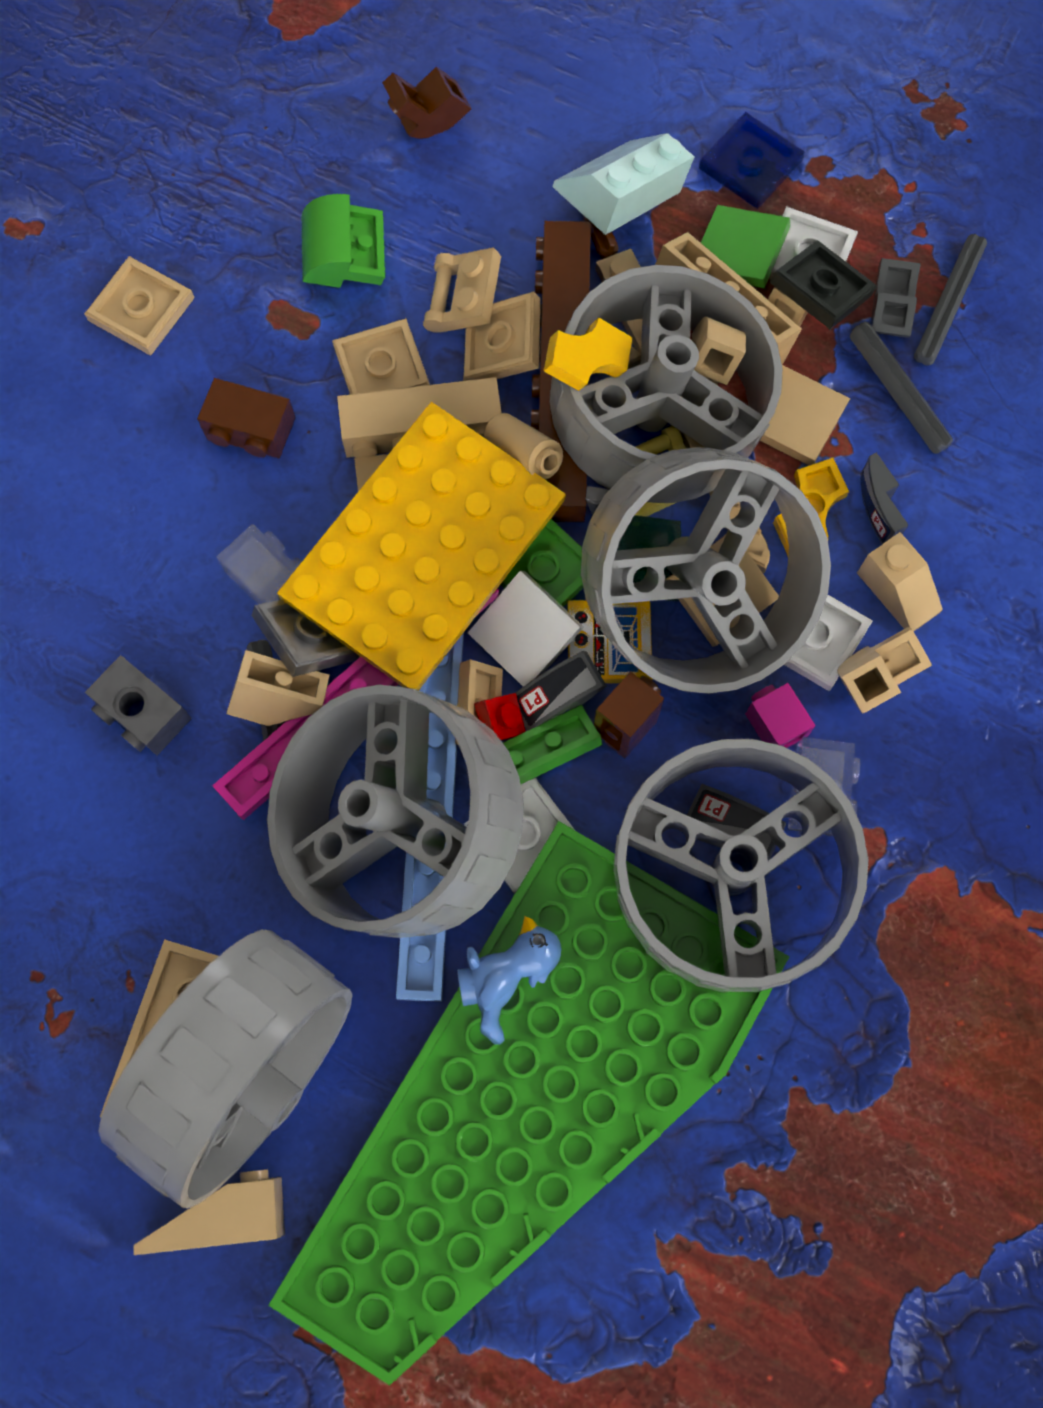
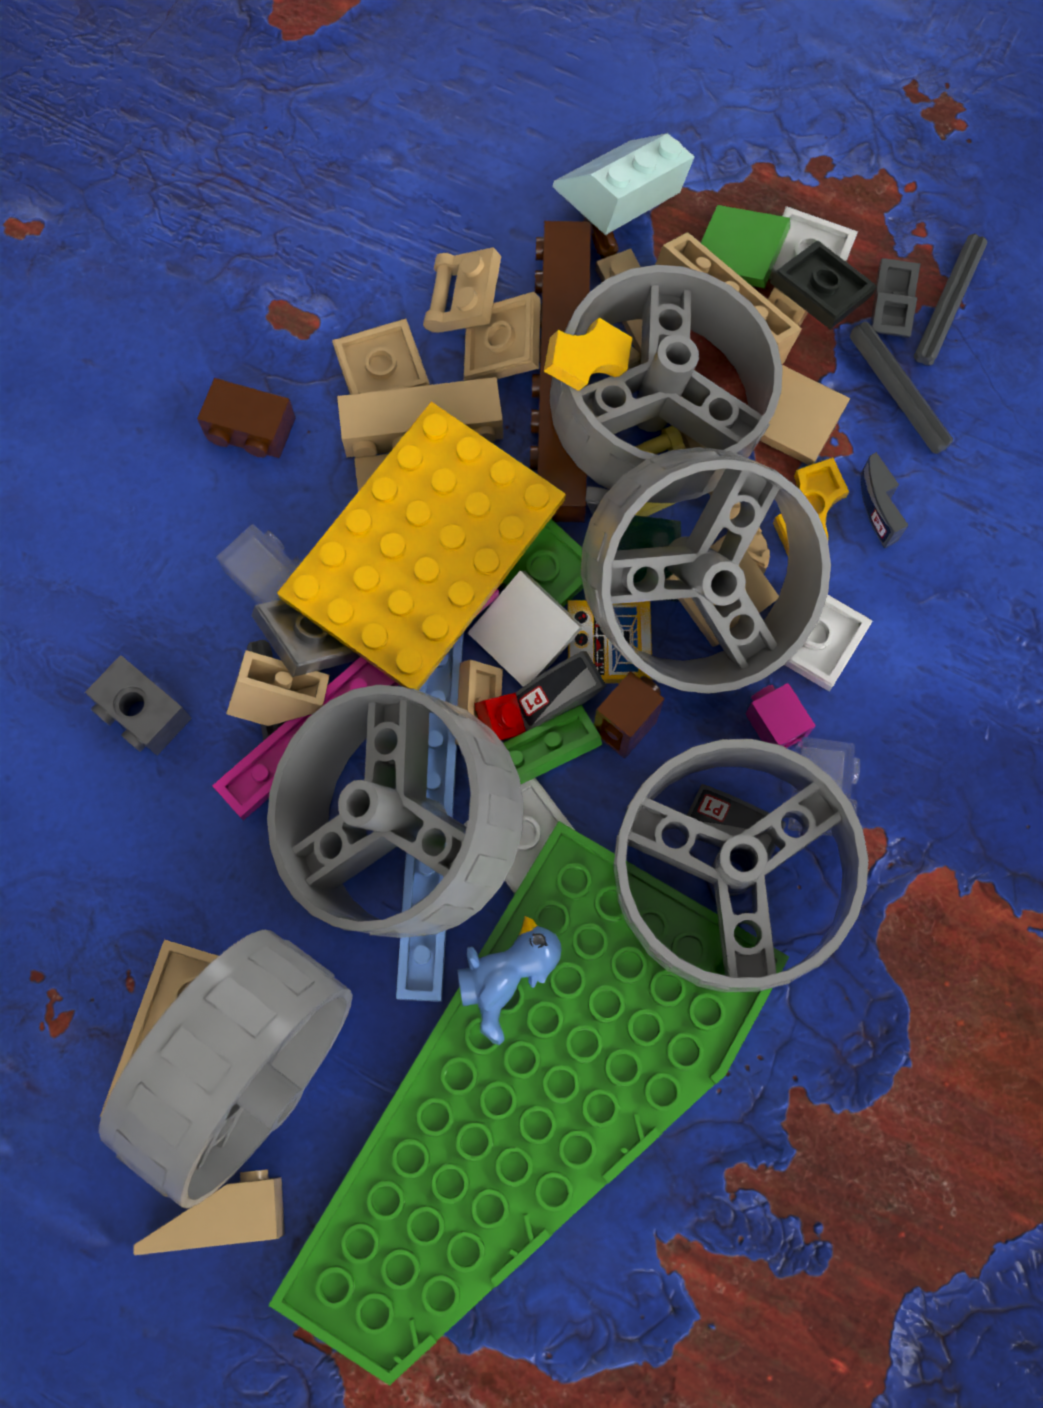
tan tile [84,256,195,356] -> none
bright green brick [301,194,385,288] -> none
reddish brown brick [382,66,472,139] -> none
tan brick [484,413,563,479] -> none
tan brick [692,317,746,385] -> none
clear blue tile [699,112,805,209] -> none
tan brick [837,627,932,714] -> none
tan slope [857,532,943,631] -> none

